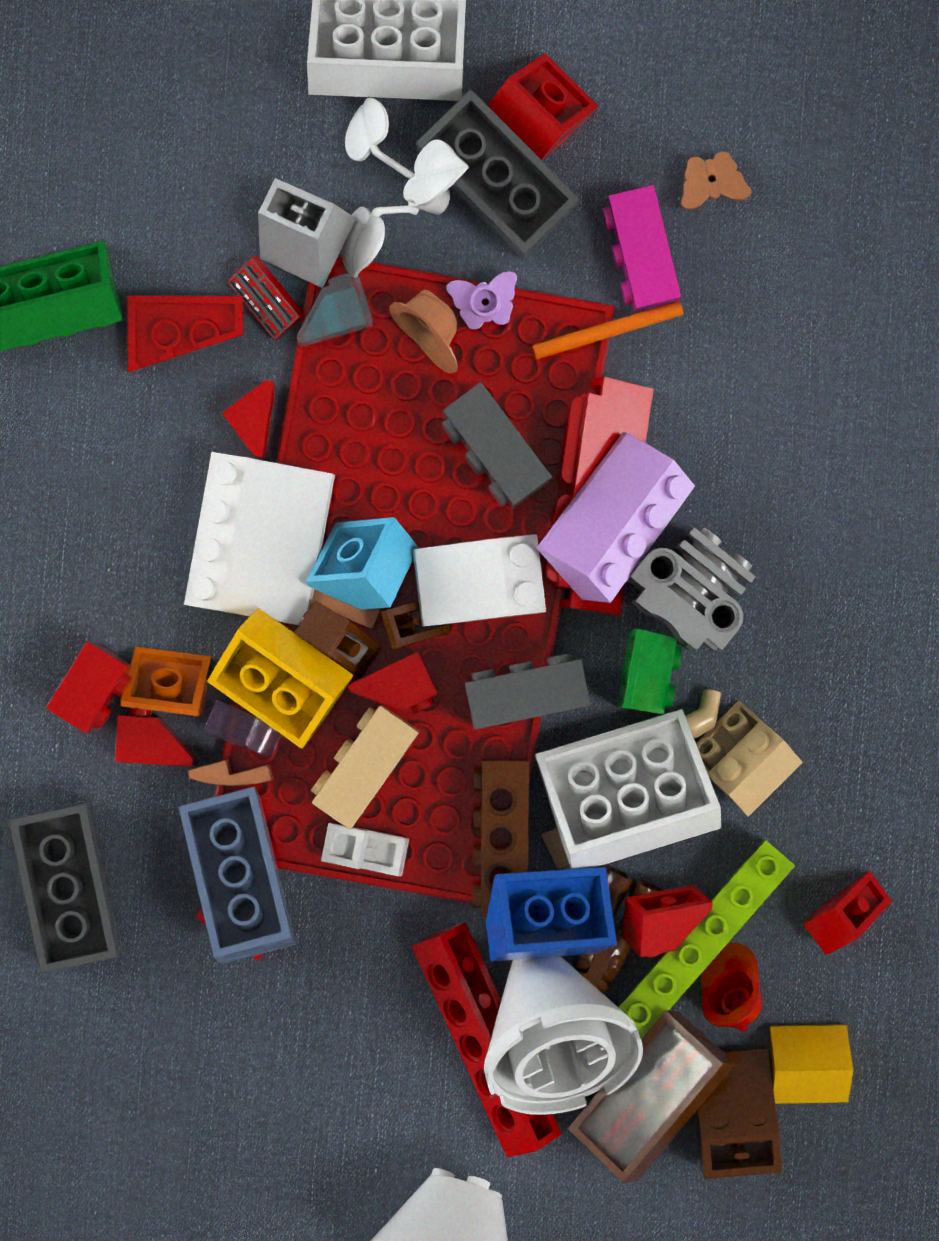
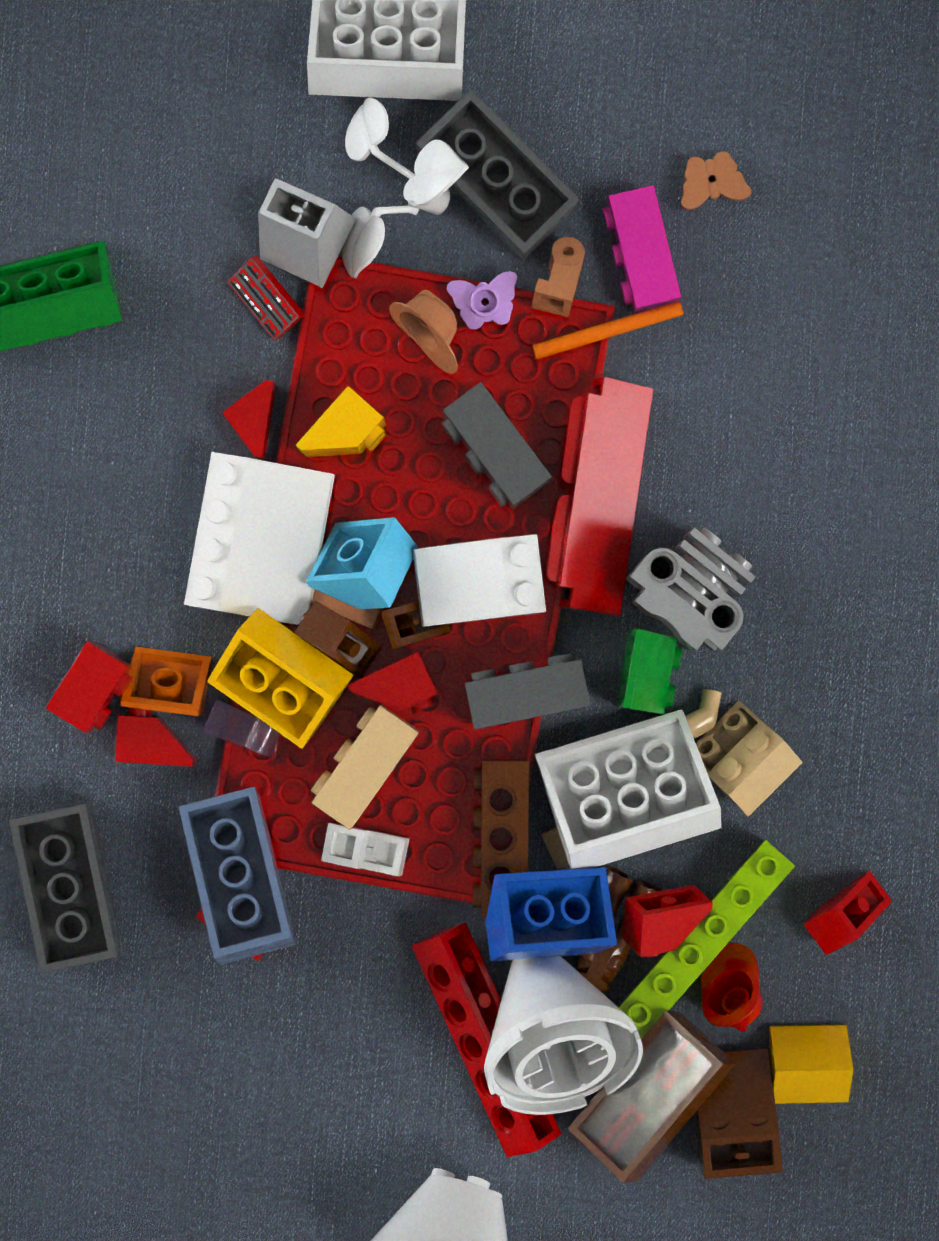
red wing [127,295,244,373] -> none
nougat slope [188,759,274,786] -> none
clear light blue slope [297,274,373,348] -> none
red slope [487,53,599,161] -> none
lavender slope [537,432,695,603] -> none
none -> yellow slope [296,386,386,457]
none -> nougat leg [531,237,585,317]

